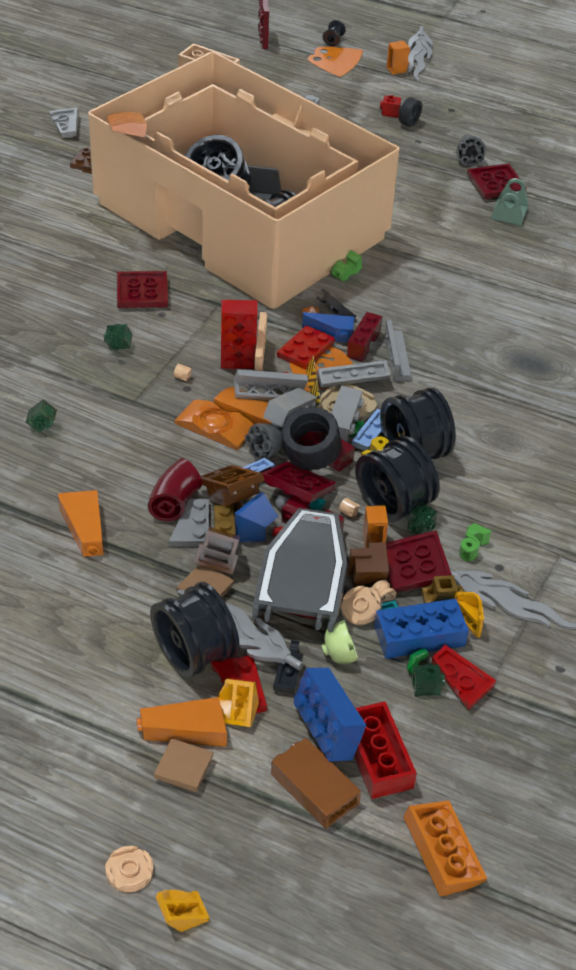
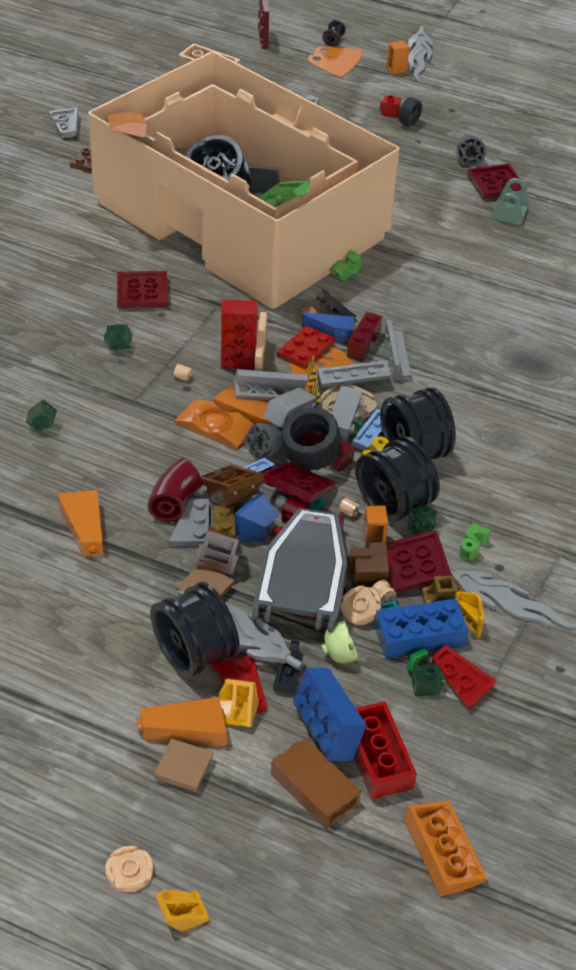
none -> bright green wing [259,180,311,207]

